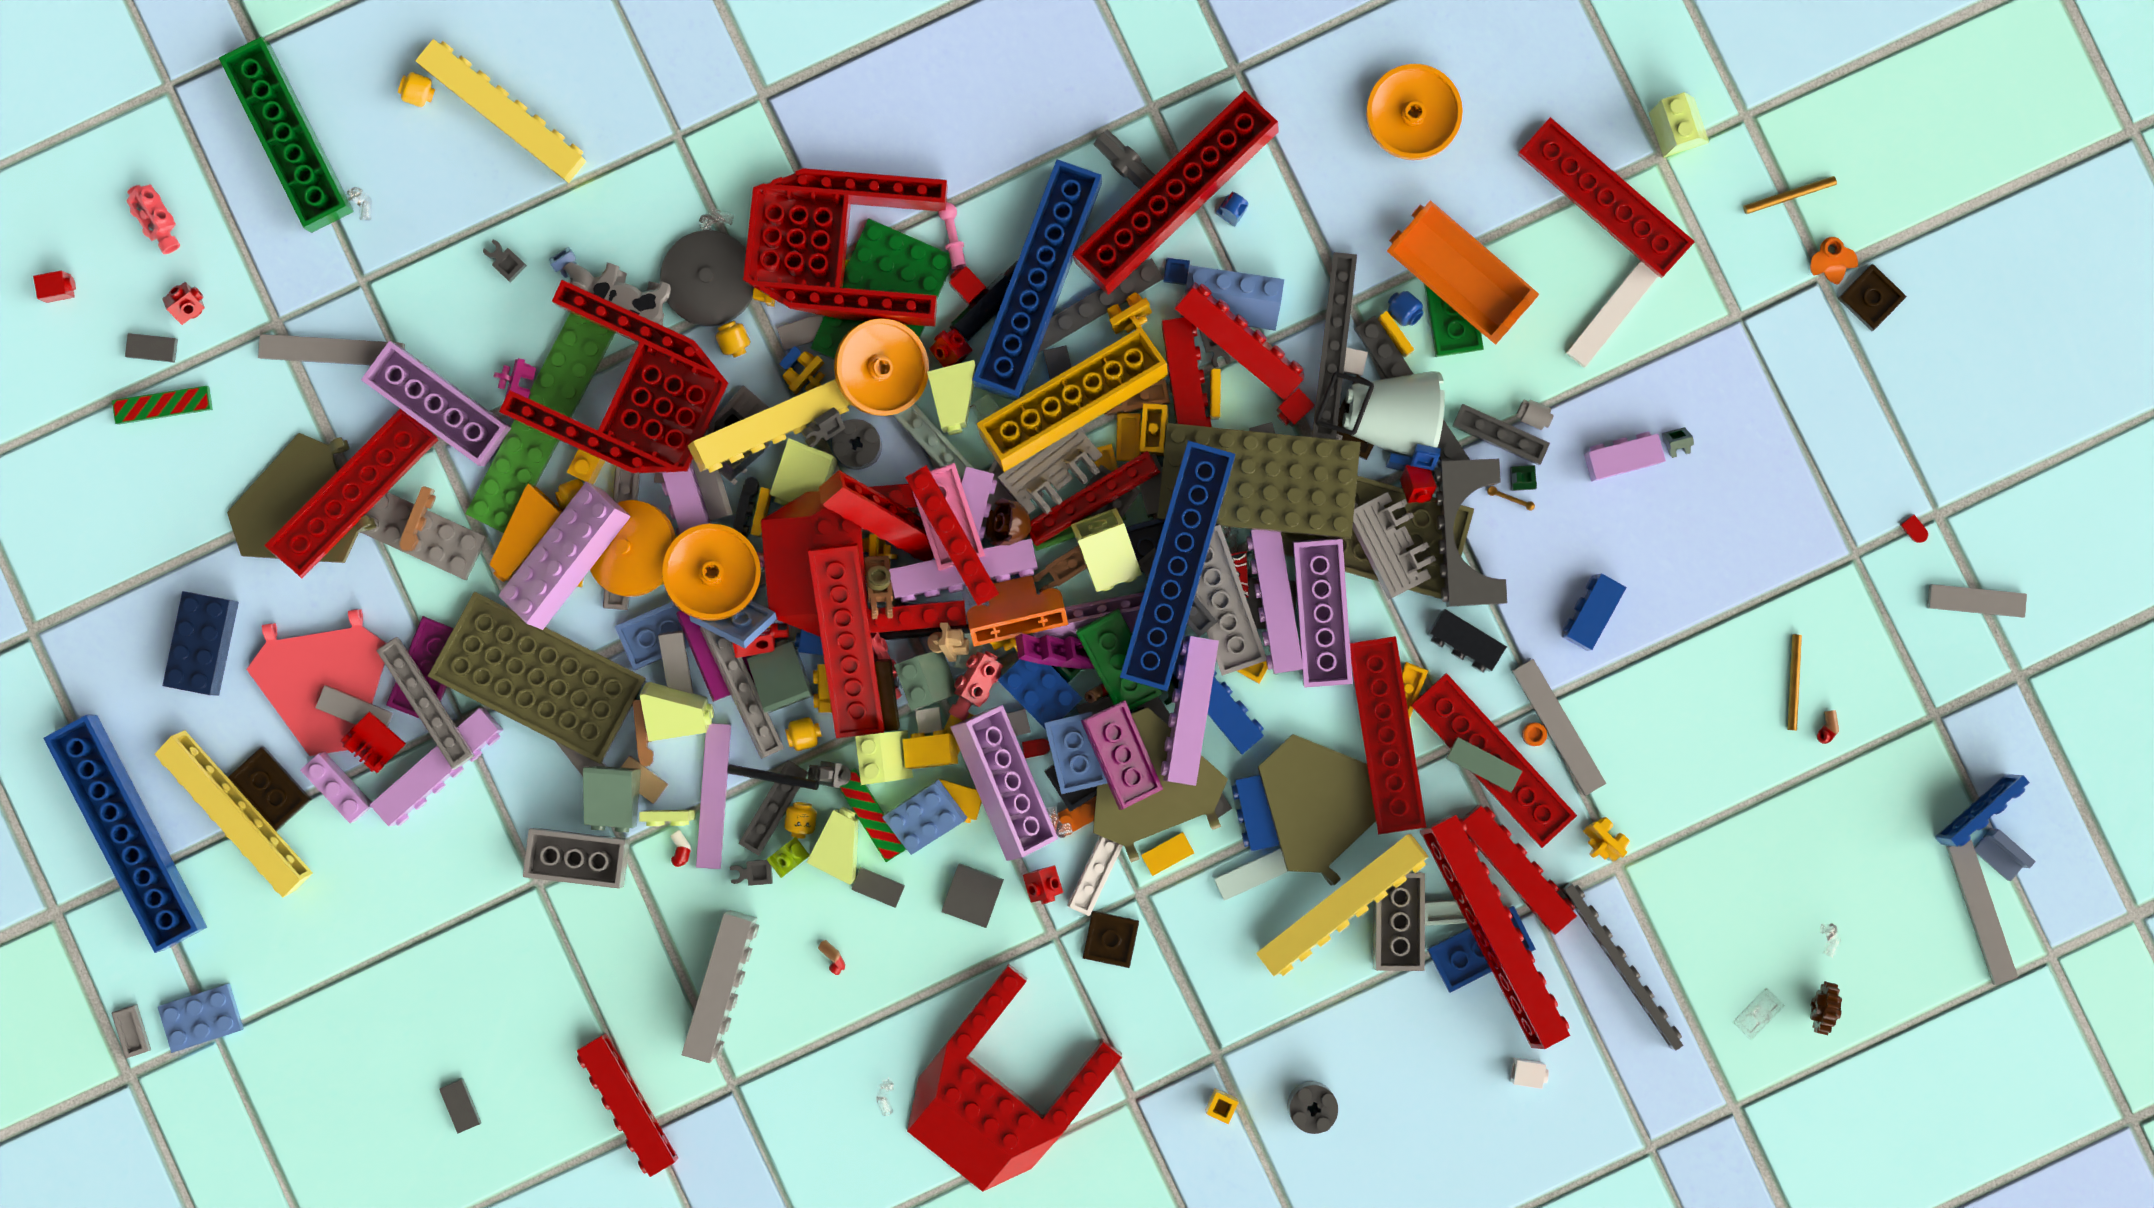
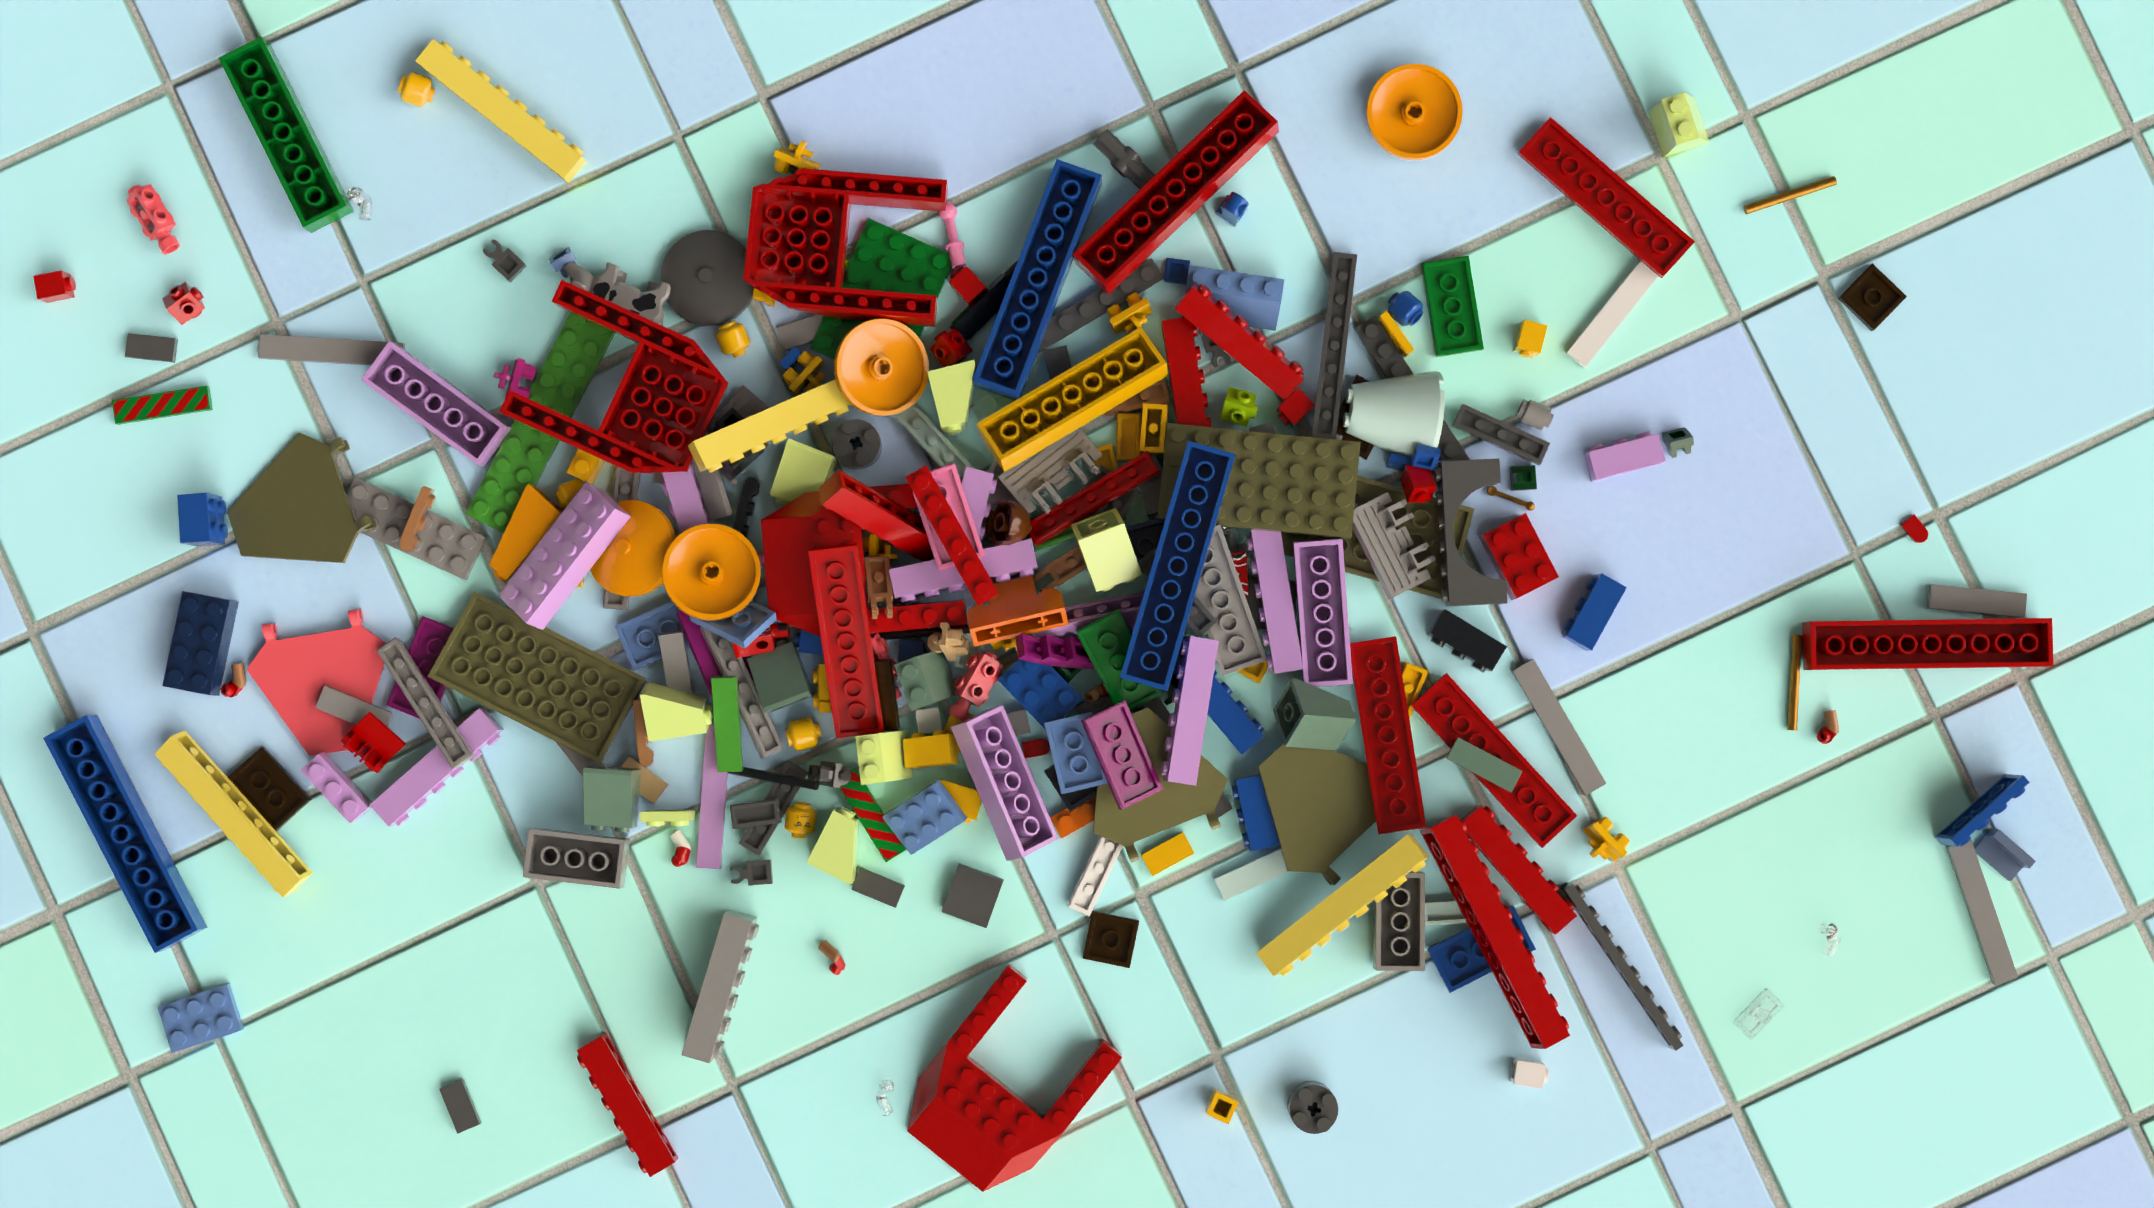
light grey tile [111,1004,151,1059] -> none
red plate [264,409,438,579] -> none
clear arm [699,209,734,230] -> none
yellow tile [750,487,772,537] -> none
lime brick [767,837,810,878] -> none
dark grey plate [801,407,845,447] -> none
olive tile [866,565,891,591] -> none
red brick [1023,865,1063,905] -> none
clear arm [1046,806,1072,838] -> none
yellow tile [1210,369,1221,420] -> none
black piece [1315,372,1374,435] -> none
white tile [1344,348,1368,376] -> none
orange panel [1387,200,1539,345] -> none
orange tile [1522,722,1547,746] -> none
orange plate [1810,237,1858,285] -> none
reddish brown gear [1810,981,1842,1036] -> none
none -> blue brick [177,493,228,547]
none -> arm [221,663,246,698]
none -> bright green tile [711,676,743,772]
none -> dark grey tile [730,799,782,829]
none -> yellow hips [773,140,820,174]
none -> blue tile [898,639,924,663]
none -> lime brick [1220,387,1258,427]
none -> sand green slope [1273,678,1356,751]
none -> red brick [1479,513,1559,600]
none -> yellow brick [1513,319,1548,359]
none -> red brick [1802,618,2054,670]

